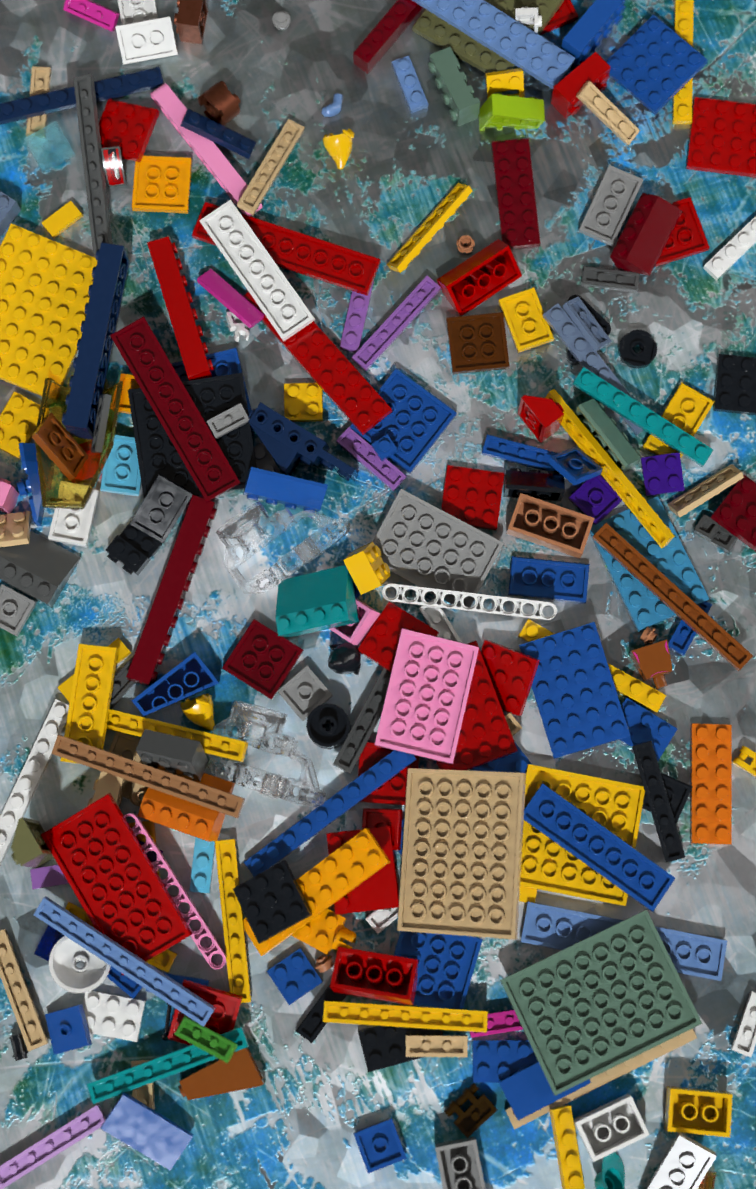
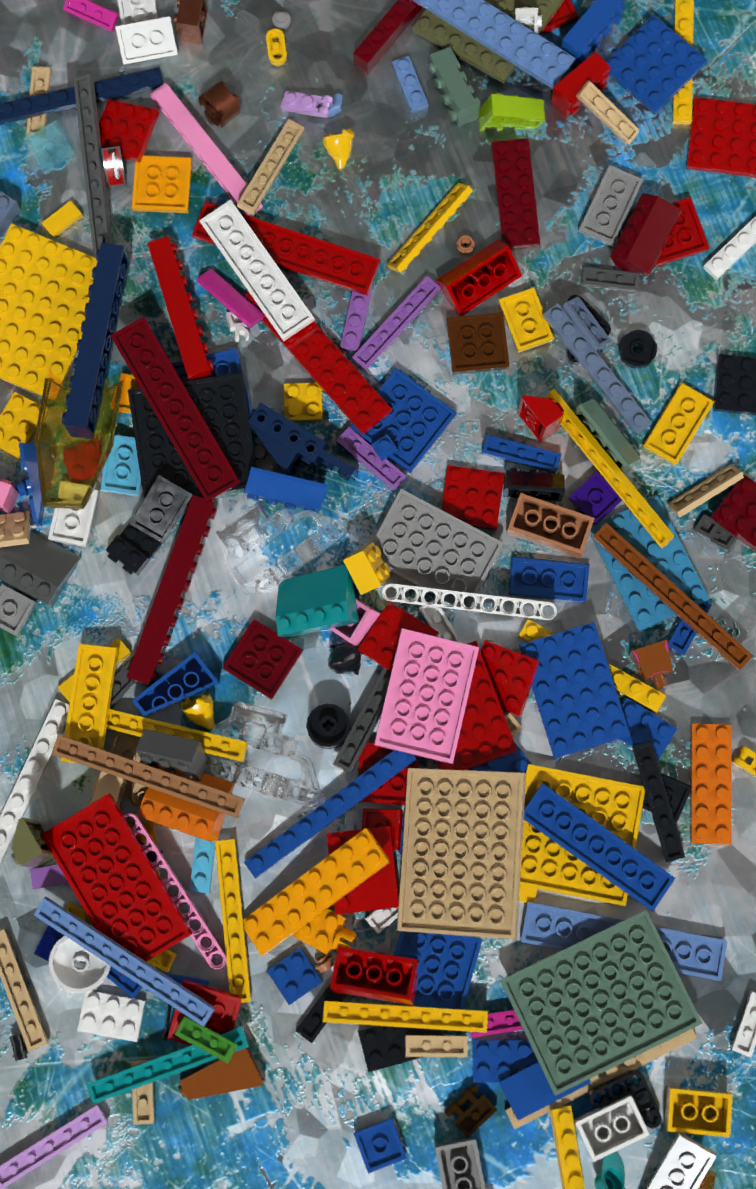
dark orange plate [31,413,89,481] -> none
blue plate [45,1004,92,1055] -> none
dark grey tile [91,394,112,453] -> none
tile [100,1092,193,1170] -> none
dark blue plate [181,108,256,159] -> none
light grey plate [207,403,250,439] -> none
black plate [233,860,312,944] -> none
light grey plate [277,666,333,721] -> none
yellow plate [485,68,525,99] -> none
blue plate [548,446,603,486] -> none
teal plate [572,367,713,467] -> none
nougat plate [640,627,658,645] -> none
dark purple plate [641,452,685,496] -> none
none -> yellow plate [266,29,287,66]
none -> lavender plate [280,91,333,118]
none -> black beam [588,1070,662,1128]

